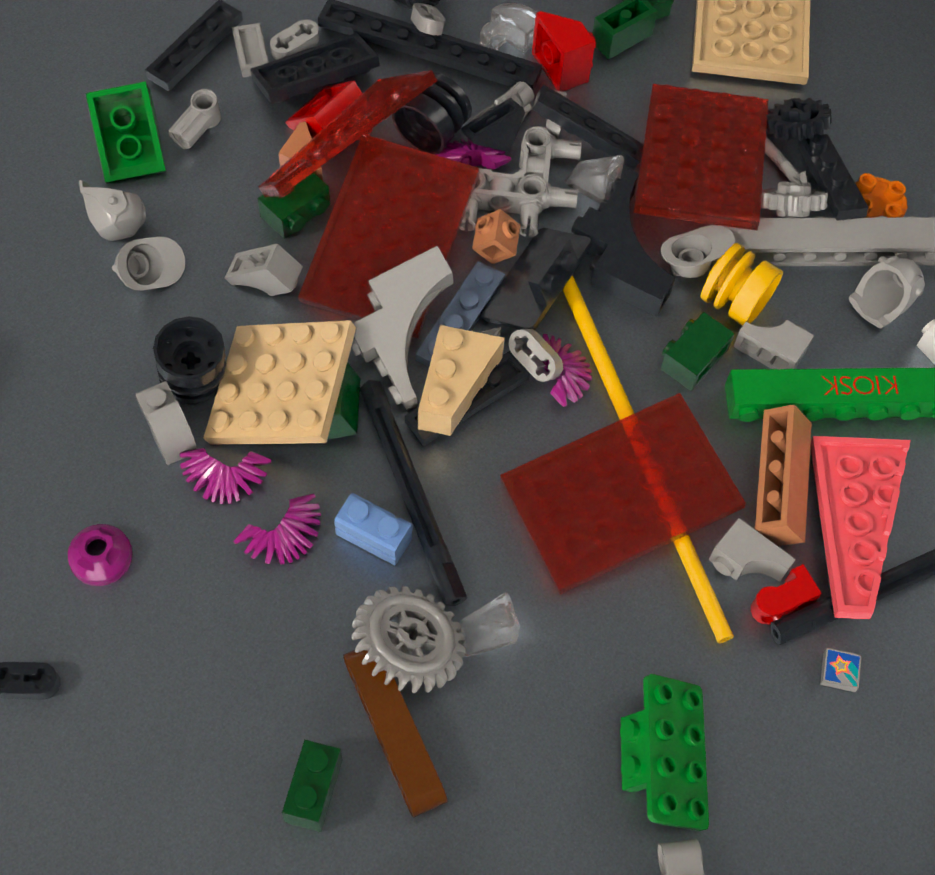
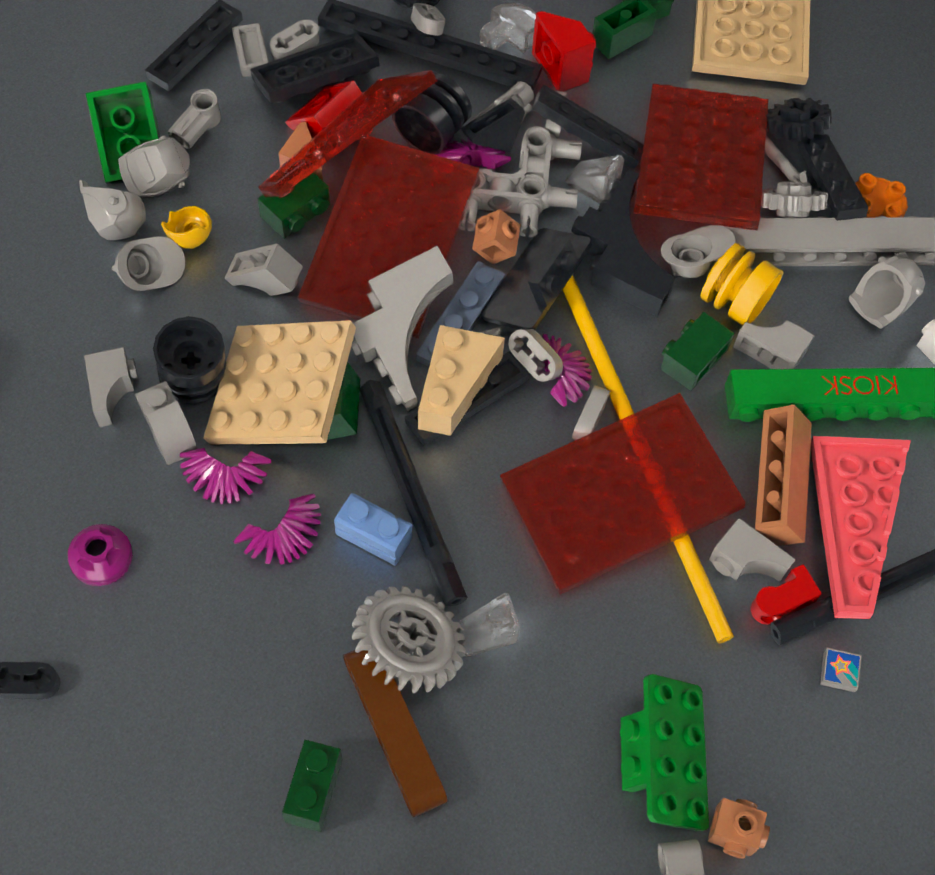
none -> light grey arch [84,347,138,427]
none -> light grey helmet [118,135,190,199]
none -> yellow hair [161,206,212,249]
none -> light grey beam [572,385,611,445]
none -> nougat brick [707,798,770,858]

